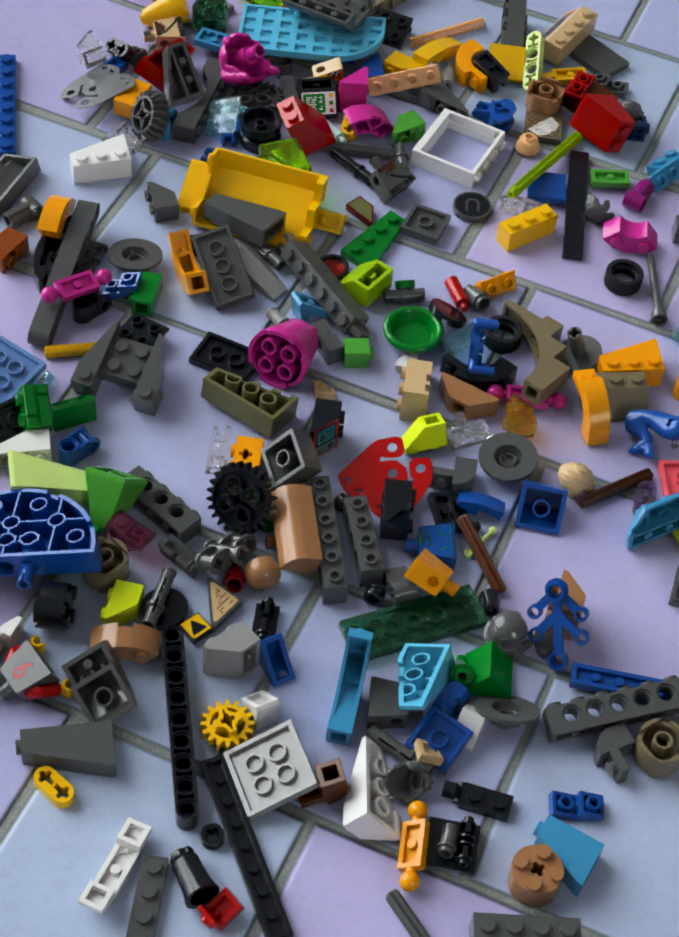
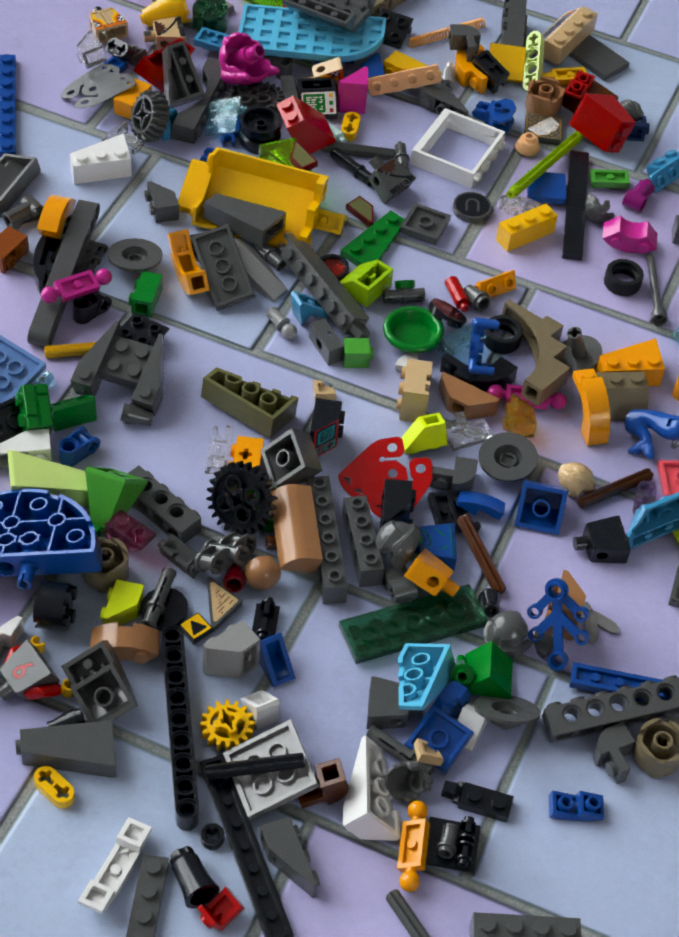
blue slope [101,272,142,299] -> none
black tile [189,331,256,382] -> none
dark pink cone [248,318,319,389] -> none
dark azure arch [326,627,374,746] -> none
dark grey hinge [334,493,350,513] -> none
dark pink brick [342,104,394,139] -> none
black bush [363,584,386,606] -> none
bright green slope [391,110,426,149] -> none
yellow slope [412,37,463,66] -> none
yellowish green hinge [463,526,497,558] -> none
medium nougat brick [507,844,564,907] -> none
dark azure slope [533,815,605,897] -> none
dark grey slope [593,73,629,99] -> none
none -> black cone [47,708,85,727]
none -> tan torso [89,6,128,45]
none -> dark grey cone [120,402,154,425]
none -> black axle [205,753,306,780]
none -> dark grey slope [259,816,320,898]
none -> tile [290,141,318,171]
none -> dark grey helmet [375,520,421,570]
none -> dark grey brick [448,24,481,62]
none -> black torso [573,515,631,564]
none -> light grey piece [584,602,620,645]

